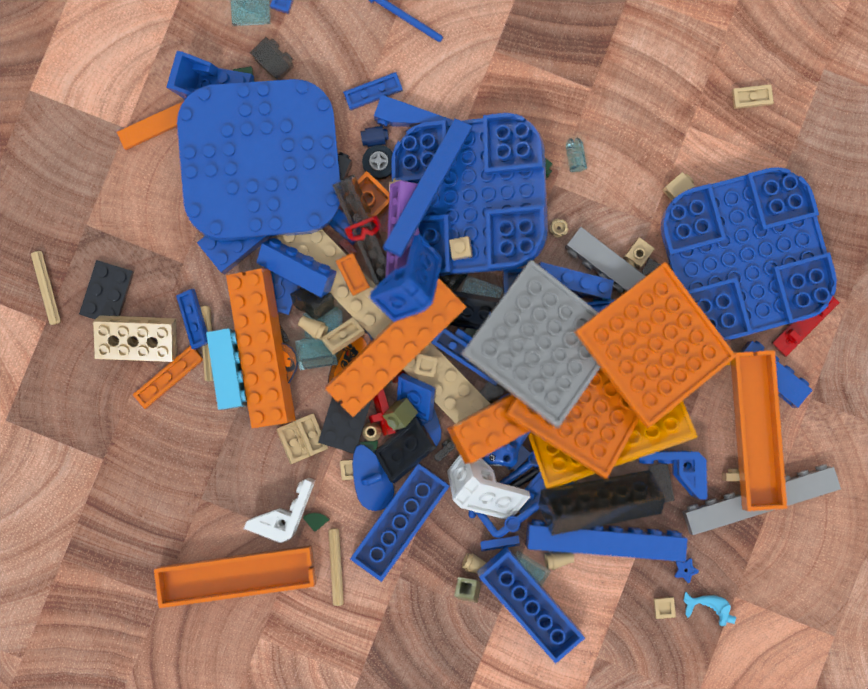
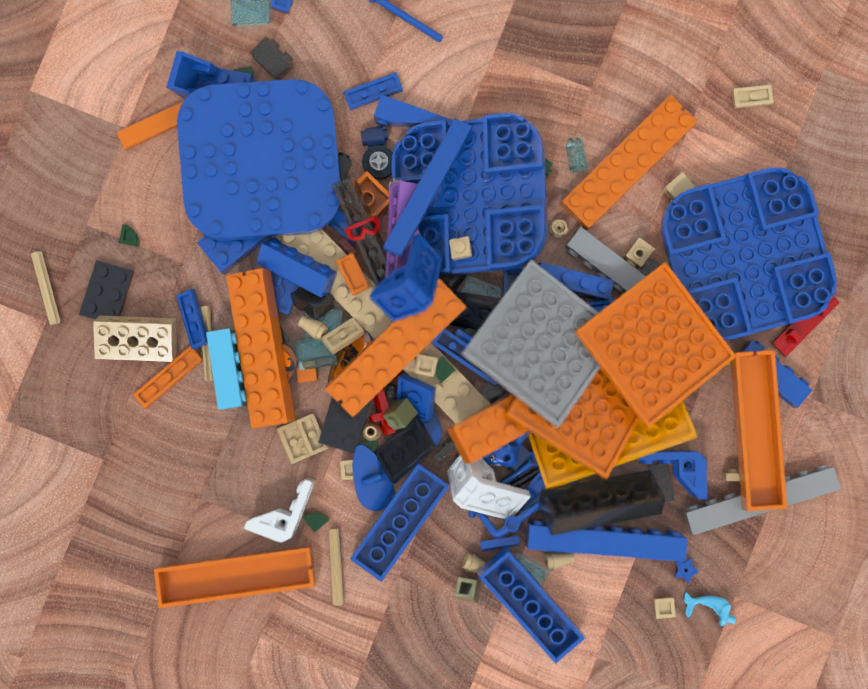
none -> dark green tile [119,224,139,247]
none -> orange tile [297,361,318,383]
none -> clear smoke plate [383,383,398,399]
none -> dark green tile [436,356,455,383]
none -> orange piece [560,95,698,231]

